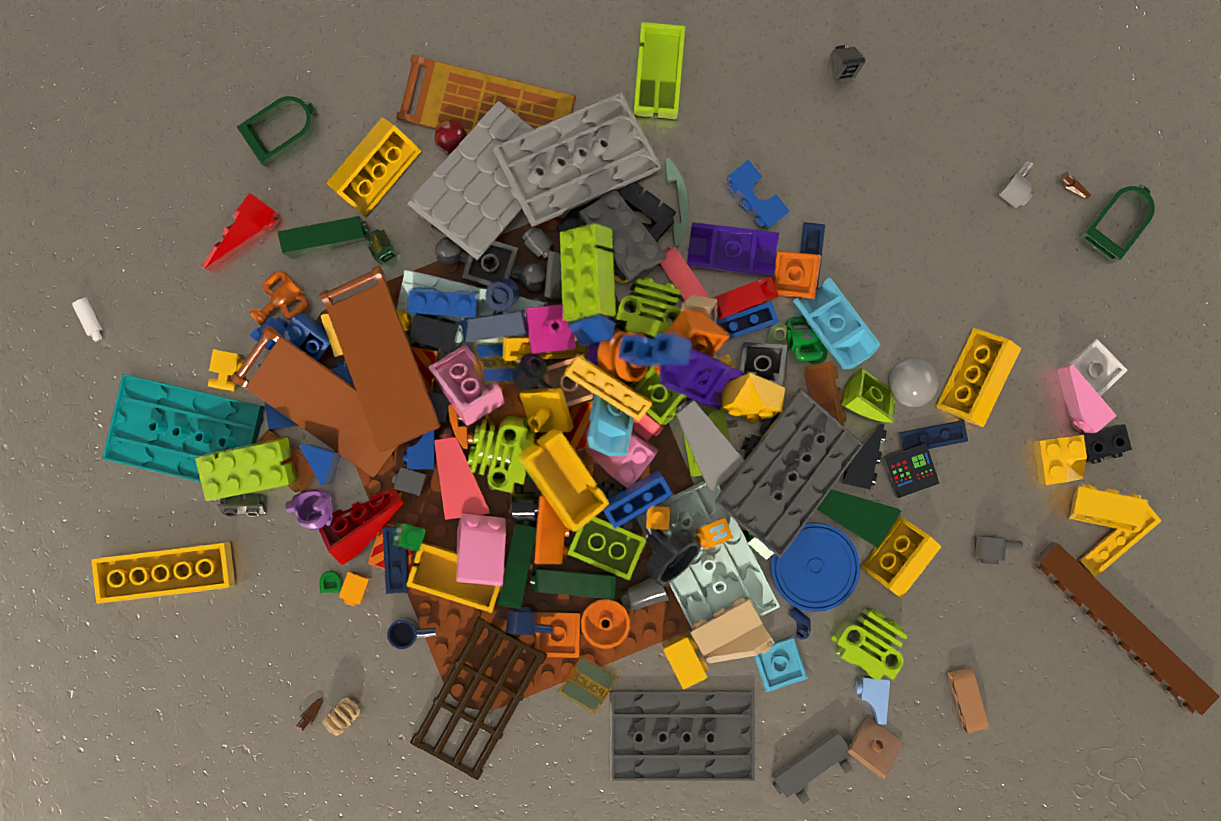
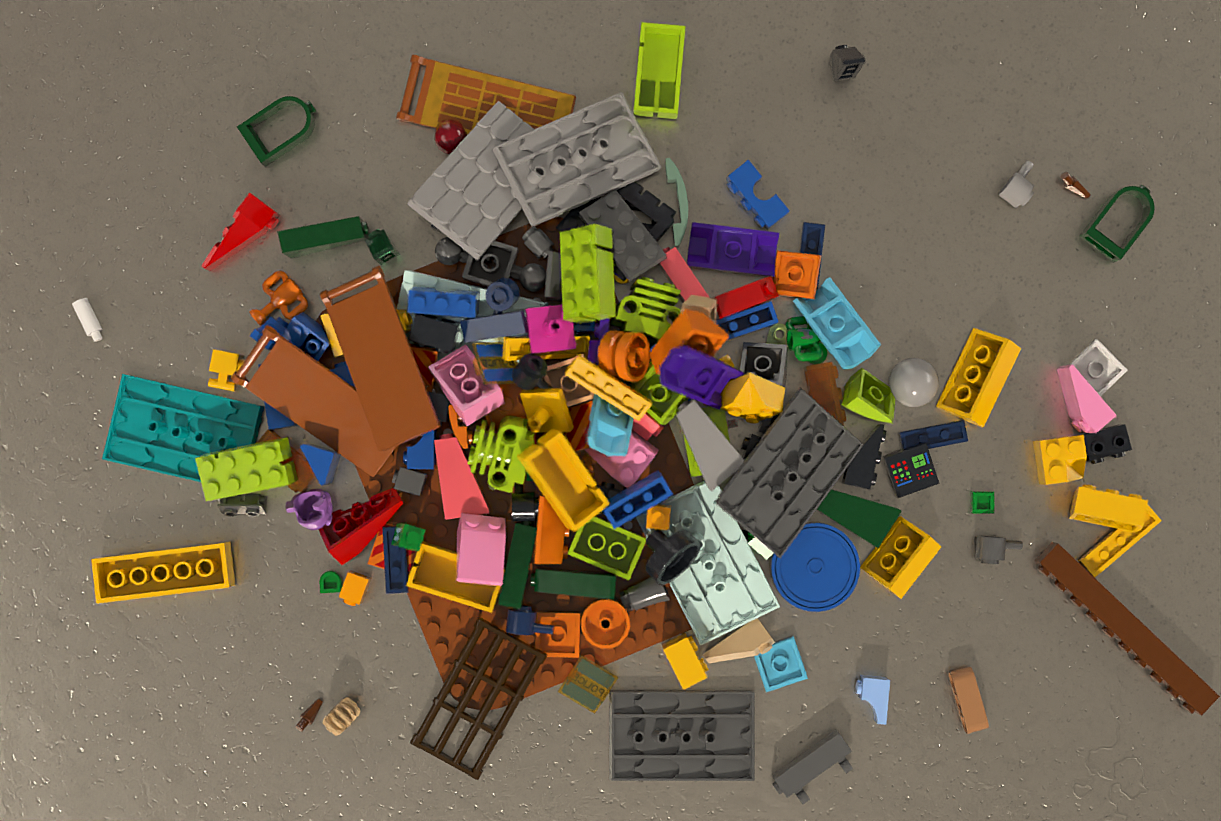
yellow slope [325,117,421,217] -> none
dark blue piece [387,618,436,649] -> none
blue slope [568,314,615,346] -> none
blue arch [618,333,692,366] -> none
tan brick [690,597,763,656] -> none
light orange brick [695,517,734,550] -> none
dark blue arm [788,607,811,640] -> none
lime piece [830,608,908,681] -> none
medium nougat plate [847,716,903,779] -> none
none -> green tile [971,491,994,514]

